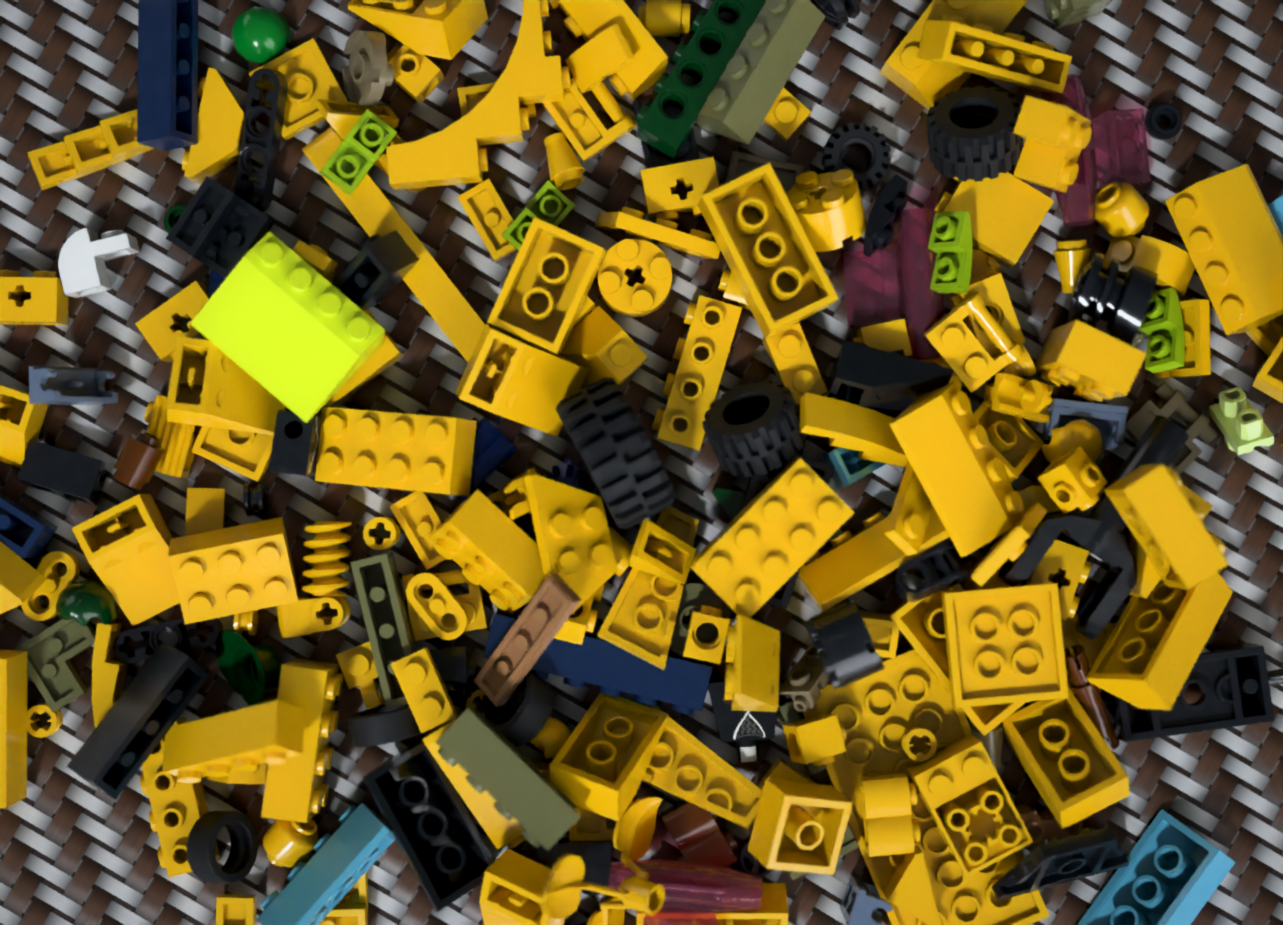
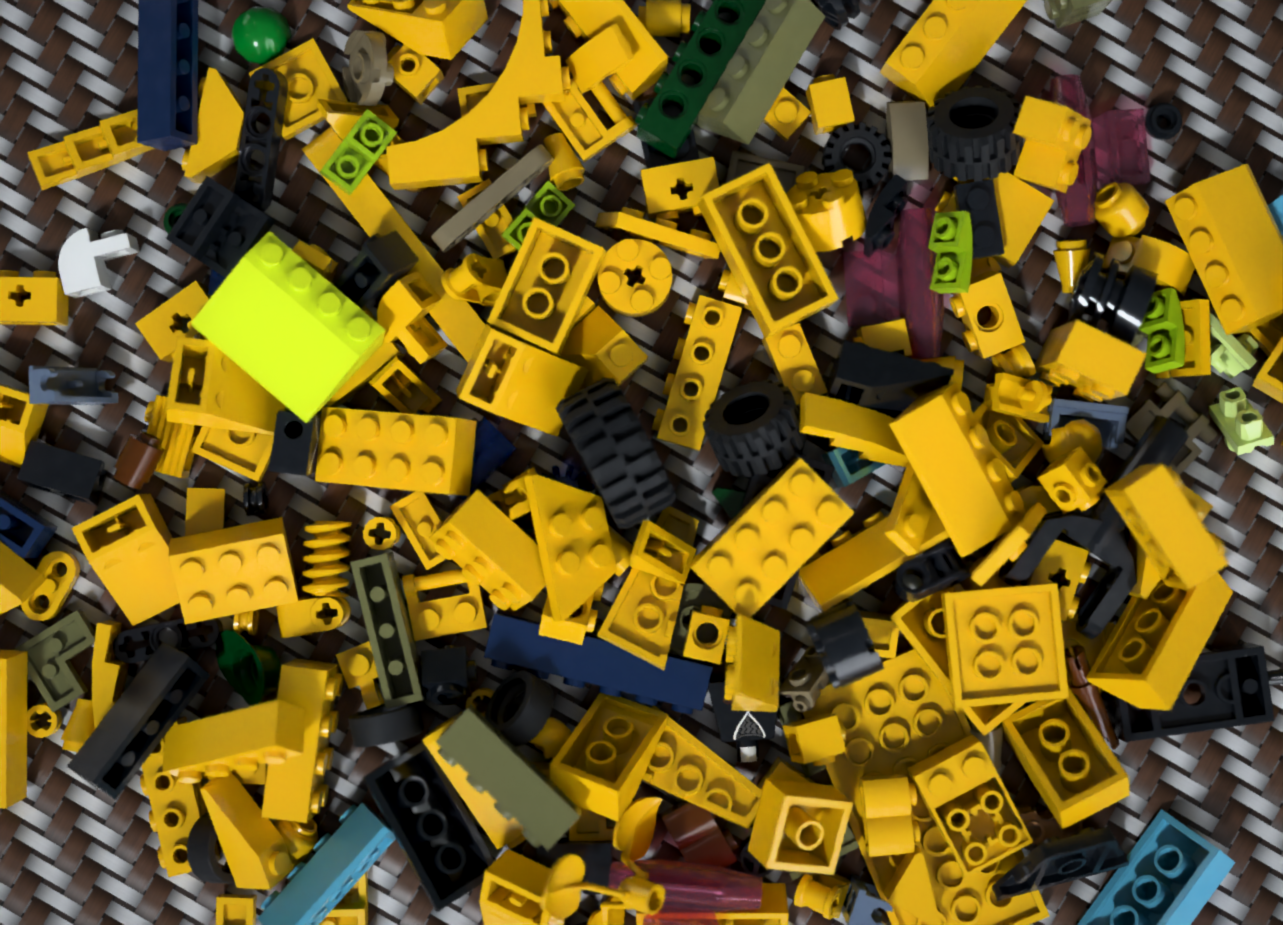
dark green hair [56,580,118,627] -> none
yellow plate [391,647,458,733] -> none
yellow plate [406,572,468,640] -> none
medium nougat tile [473,573,581,707] -> none
yellow bush [901,726,937,762] -> none
yellow brick [917,14,1072,93] -> none
yellow plate [923,292,1025,393] -> none
none -> yellow cone [61,698,95,752]
none -> yellow slope [200,771,294,890]
none -> yellow slope [369,356,442,414]
none -> yellow brick [377,270,448,365]
none -> dark tan beam [431,144,554,252]
none -> yellow piece [441,253,508,307]
none -> yellow piece [794,873,851,920]
none -> yellow brick [806,74,855,135]
none -> dark tan slope [886,101,929,181]
none -> black plate [953,179,1004,260]
none -> yellowish green hips [1210,312,1259,379]

